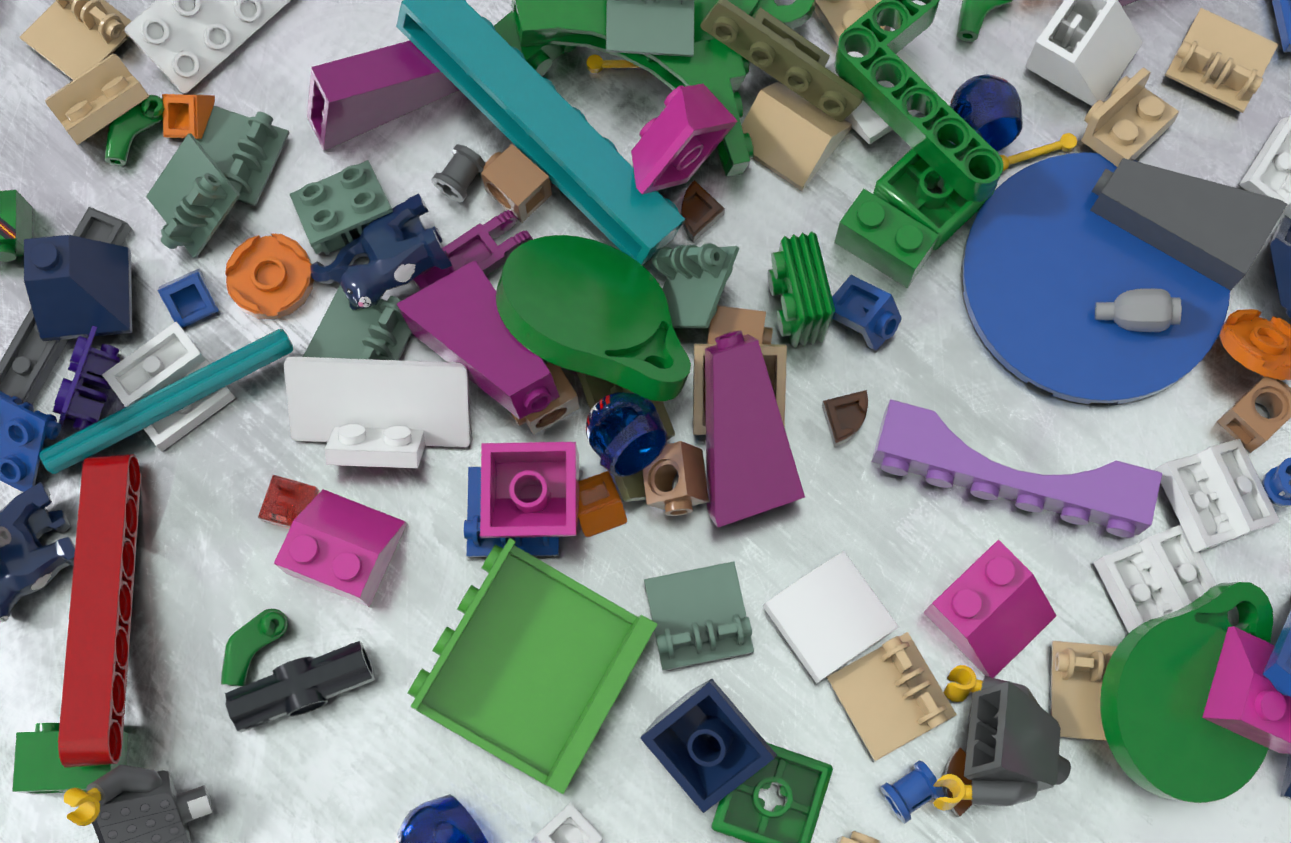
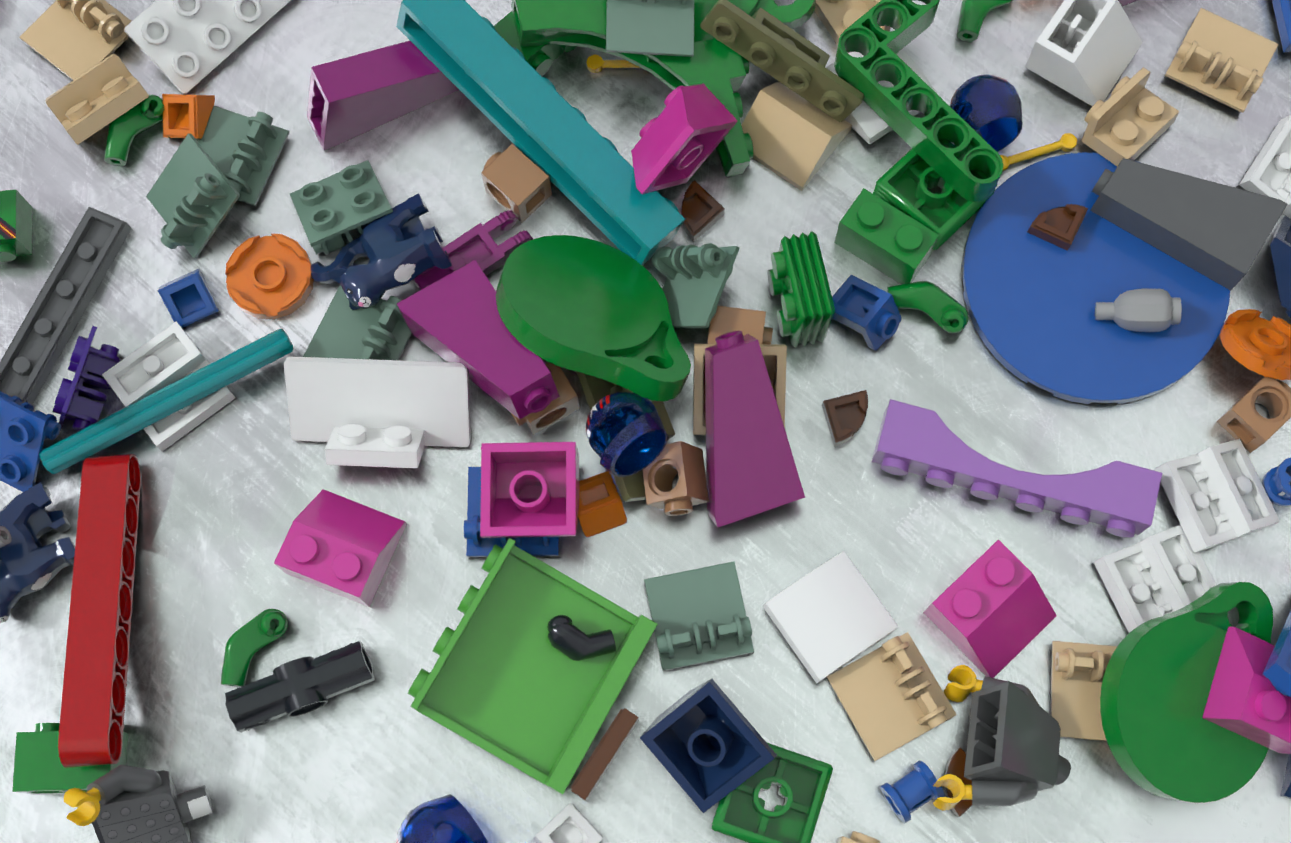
dark blue slope [24,235,132,341] -> none
clear red tile [258,475,319,529] -> none
dark grey bush [431,144,486,202] -> none
none -> black arm [547,615,616,661]
none -> reddish brown tile [570,708,639,802]
none -> green arm [887,281,968,334]
none -> reddish brown tile [1027,204,1088,251]

